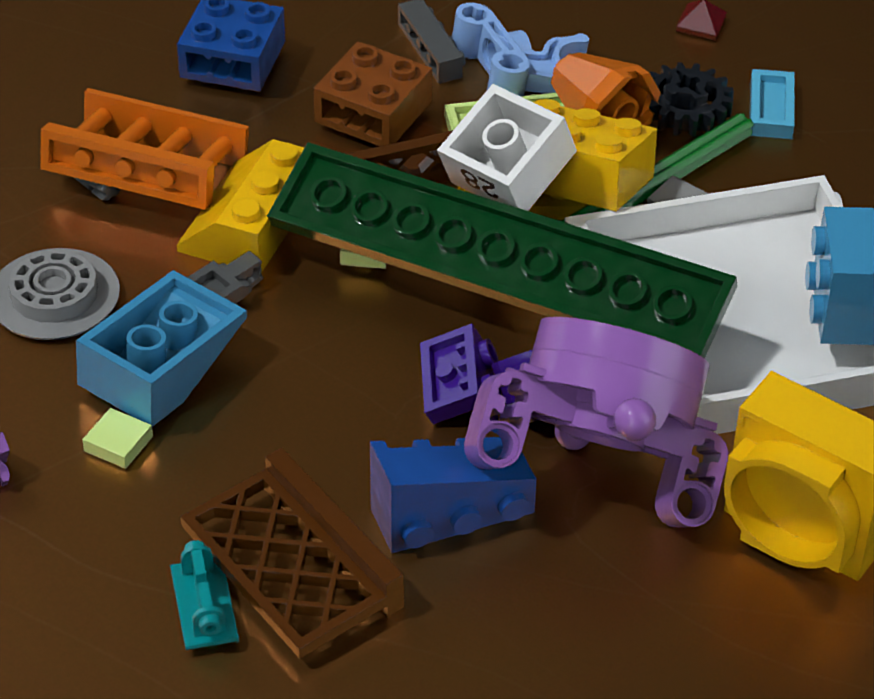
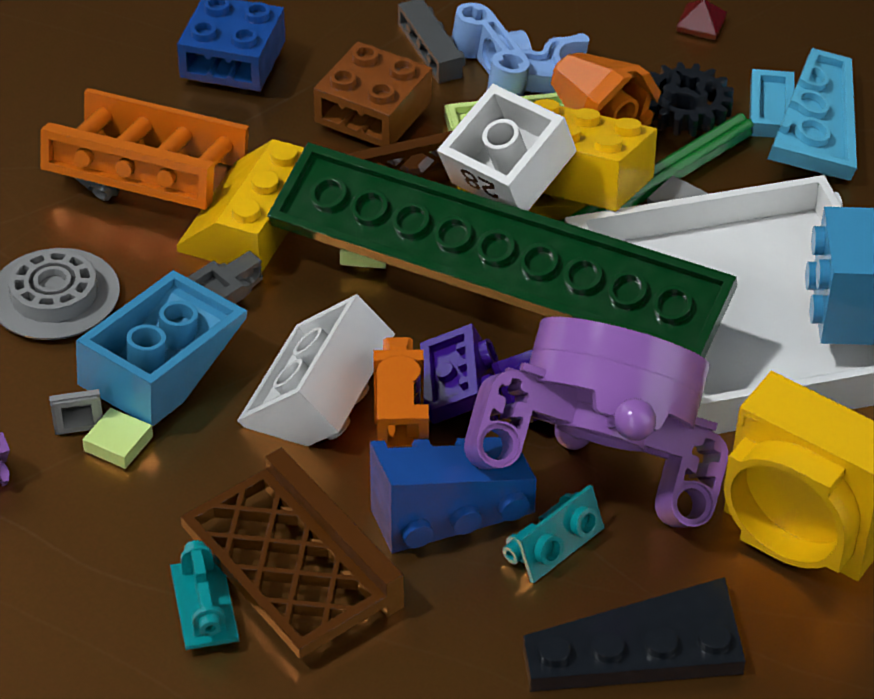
none -> light grey slope [49,389,103,435]
none -> white slope [237,294,395,447]
none -> orange hips [373,337,429,448]
none -> teal hinge [502,485,605,583]
none -> black wing [523,577,746,692]
none -> medium azure wing [767,48,857,181]

